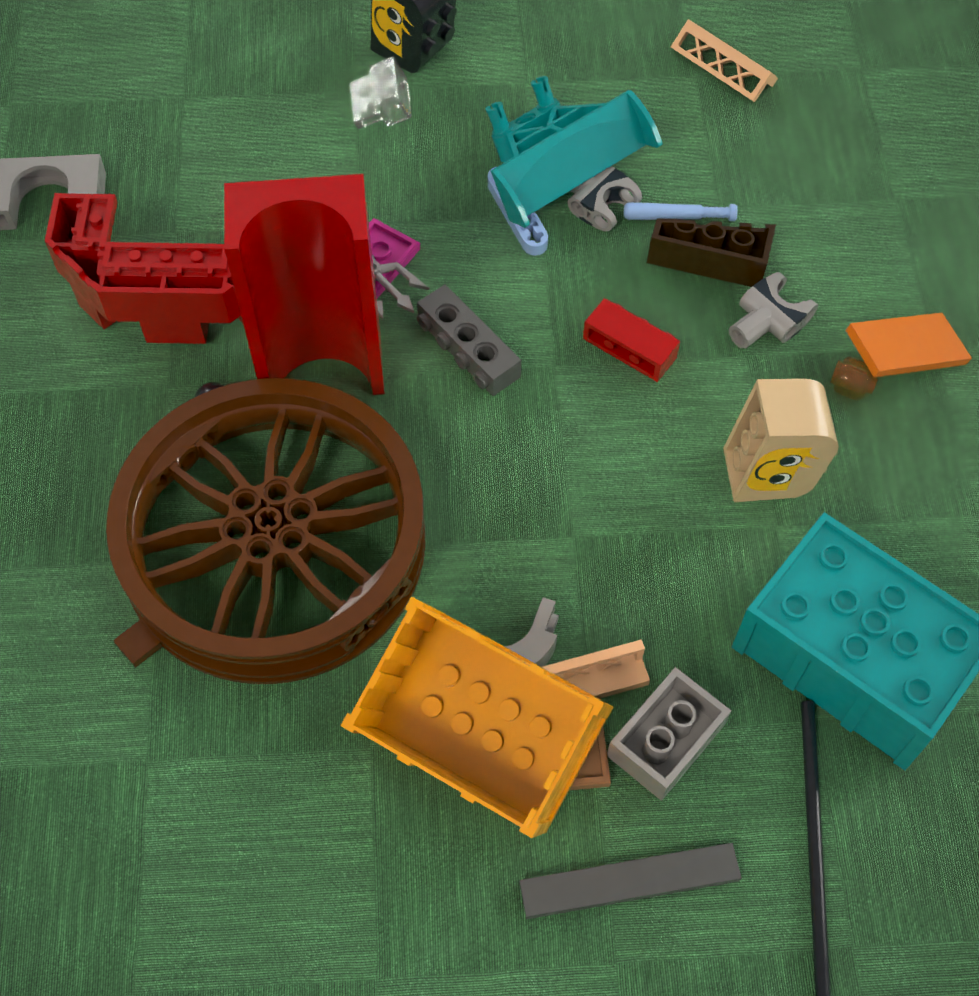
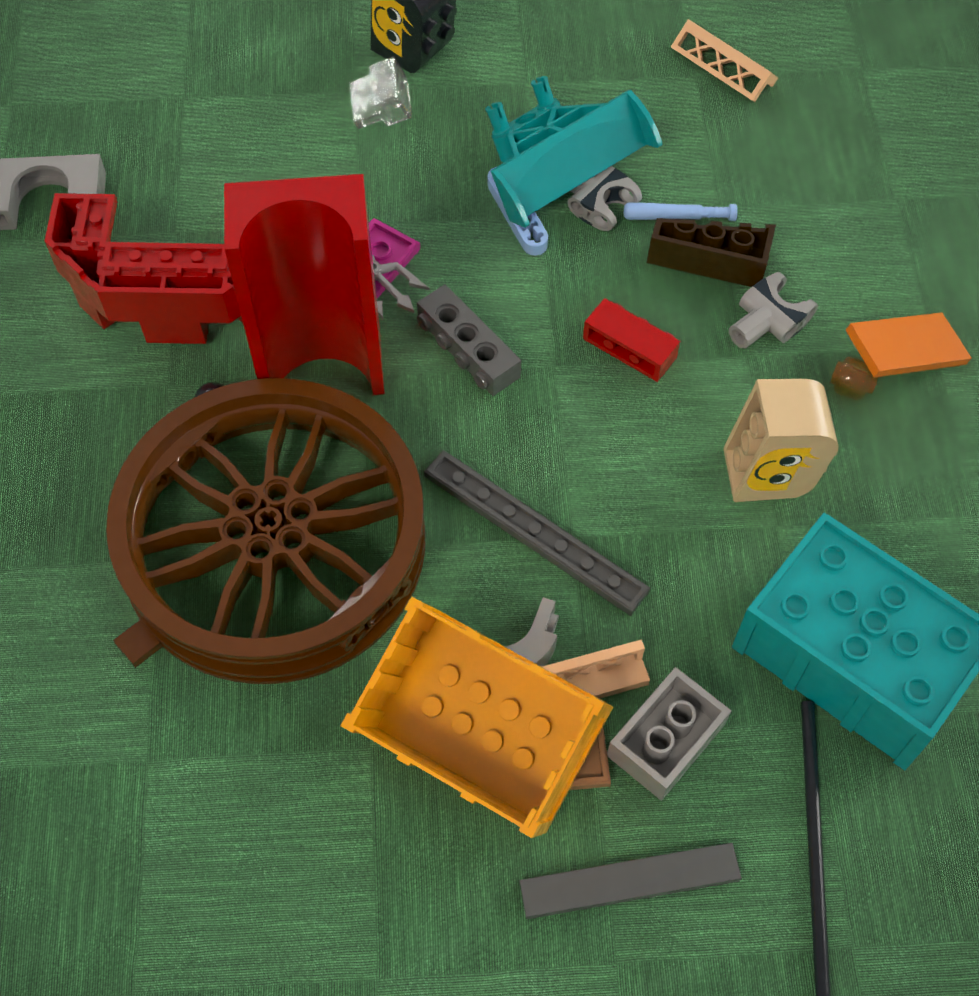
none -> dark grey tile [424,450,650,616]

